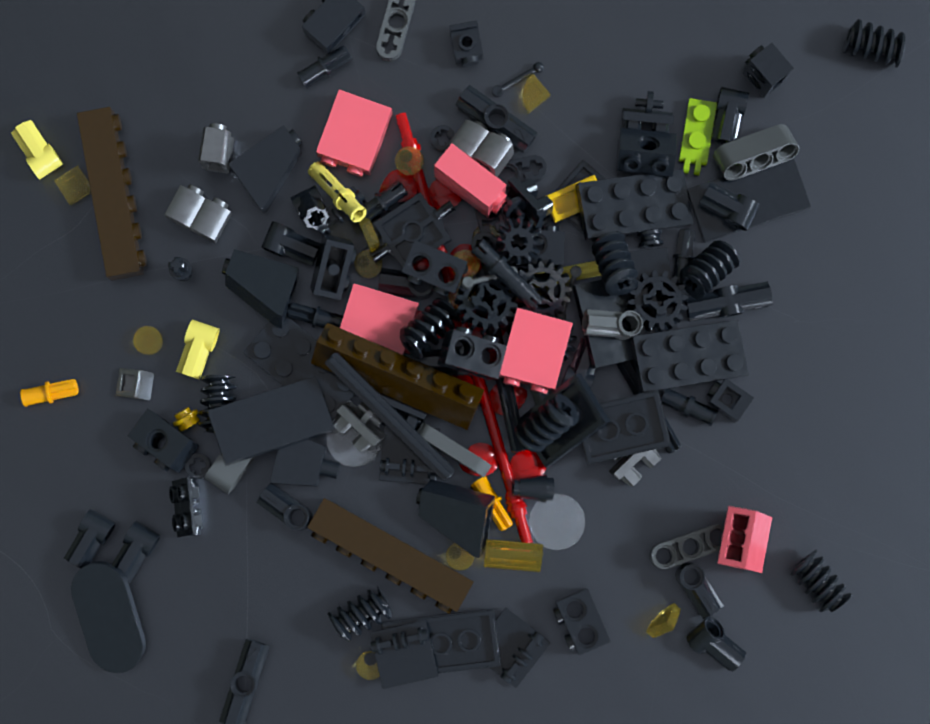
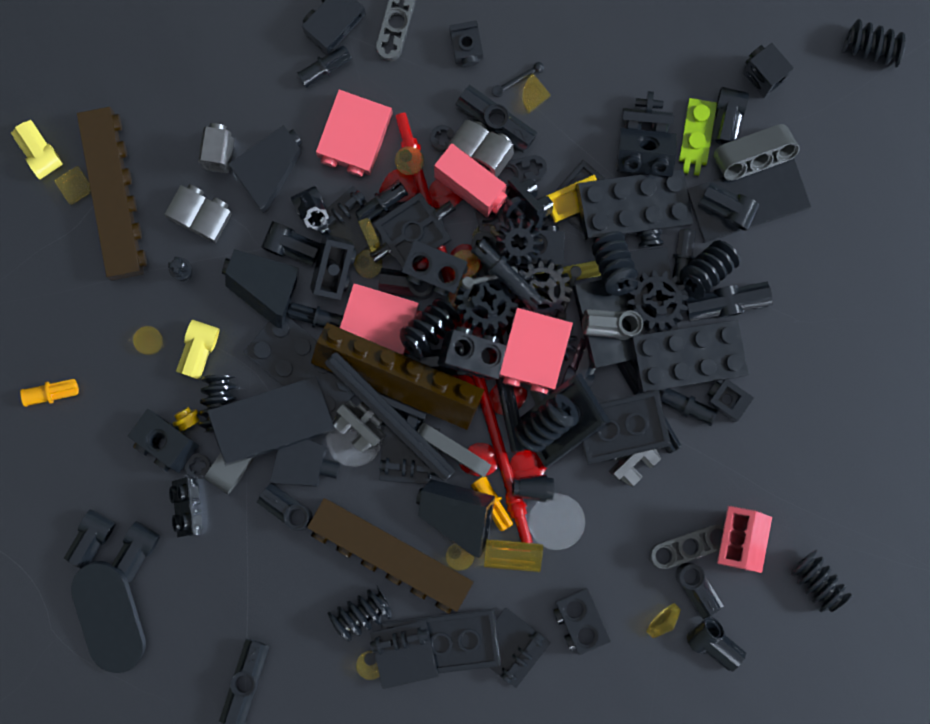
flat silver slope [116,368,154,400] -> none
light yellow pin [308,162,366,222] -> none

